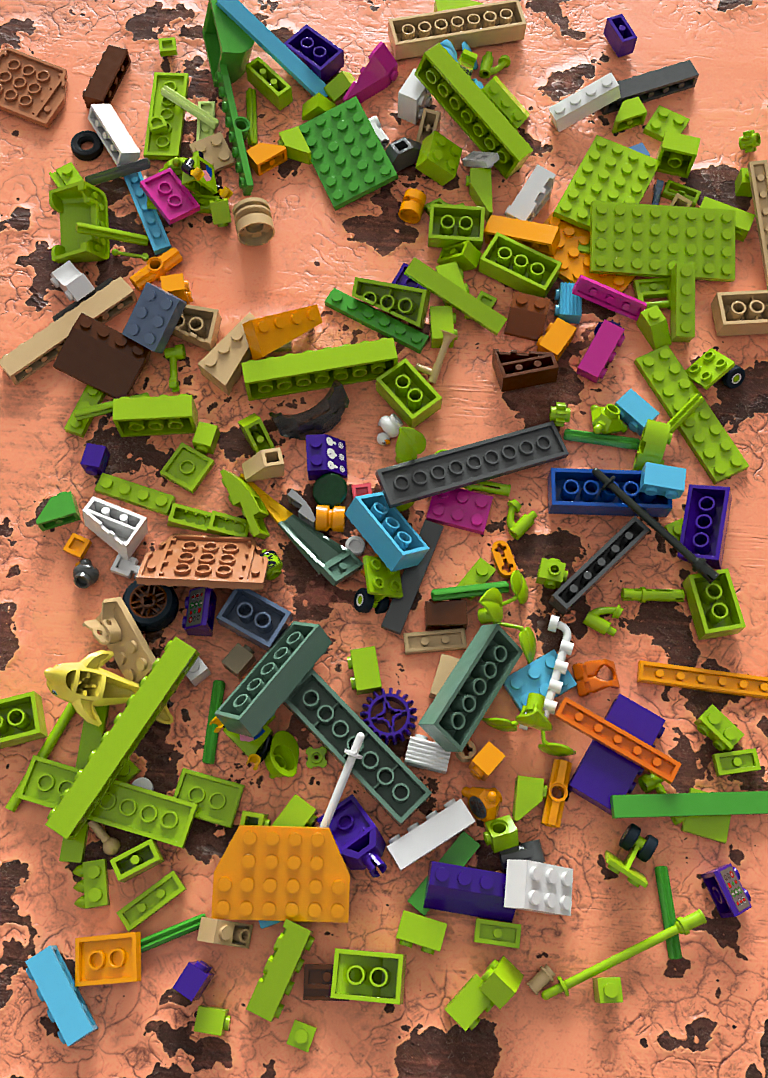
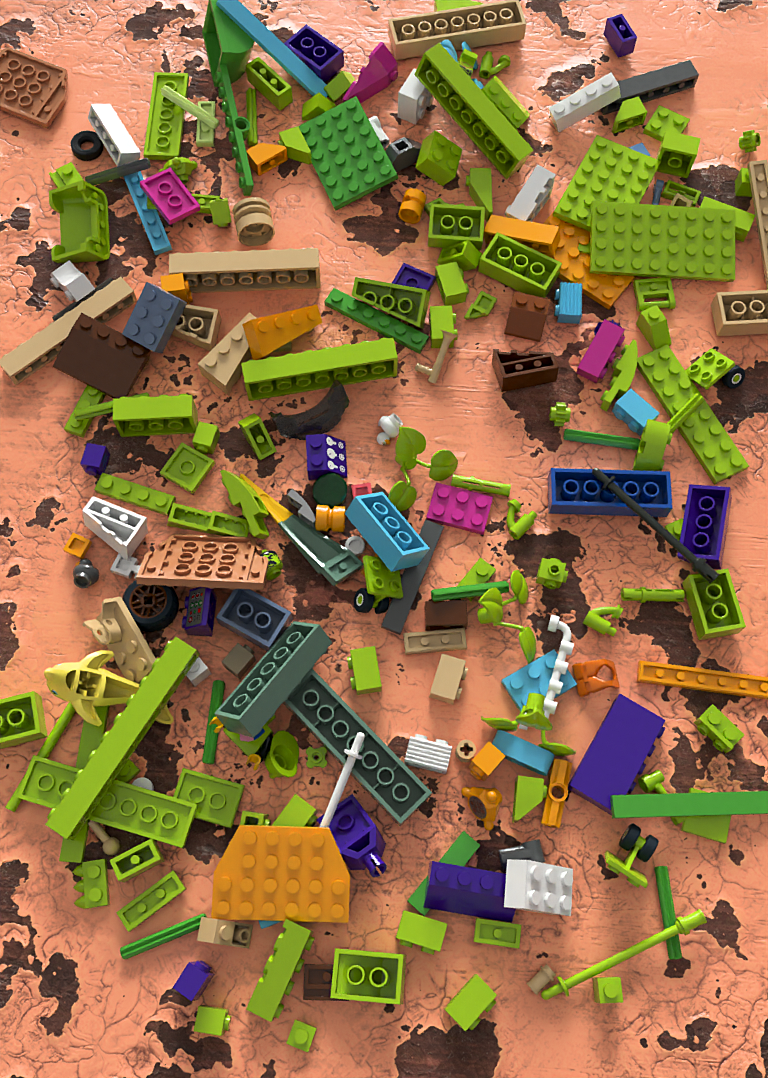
medium azure brick [25,945,98,1047] -> none
bright green slope [36,491,81,531] -> none
light orange plate [75,932,141,987] -> none
lime axle [76,222,149,246] -> none
reddish brown brick [82,45,131,109] -> none
lime hinge [112,249,149,261] -> none
light orange piece [129,247,183,291] -> none
lime tile [148,116,169,136] -> none
lime plate [158,37,177,57] -> none
lime brick [164,344,186,392] -> none
torso [181,151,233,199] -> none
tan plate [189,132,236,173] -> none
tan slope [242,447,284,482] -> none
dark purple gear [360,688,417,746] -> none
dark grey plate [375,421,569,509] -> none
lime brick [376,358,442,428] -> none
white brick [387,798,476,872] -> none
lime tile [404,257,507,336] -> none
tan slope [416,108,441,144] -> none
sand green brick [418,624,523,752] -> none
white plate [462,151,499,168] -> none
lime brick [479,955,524,1009] -> none
lime brick [483,815,519,853] -> none
light orange beam [491,540,516,579] -> none
light orange brick [536,318,577,361] -> none
dark grey brick [548,516,650,616] -> none
orange plate [554,697,681,784] -> none
dark pink plate [572,275,647,321] -> none
lime rock [590,404,628,434] -> none
medium azure brick [639,462,686,499] -> none
lime brick [670,263,695,342] -> none
dark purple slope [701,863,752,918] -> none
lime plate [712,748,761,777] -> none
none -> tan brick [169,248,321,293]
none -> medium azure beam [492,730,555,776]
none -> lime slope [600,339,638,412]

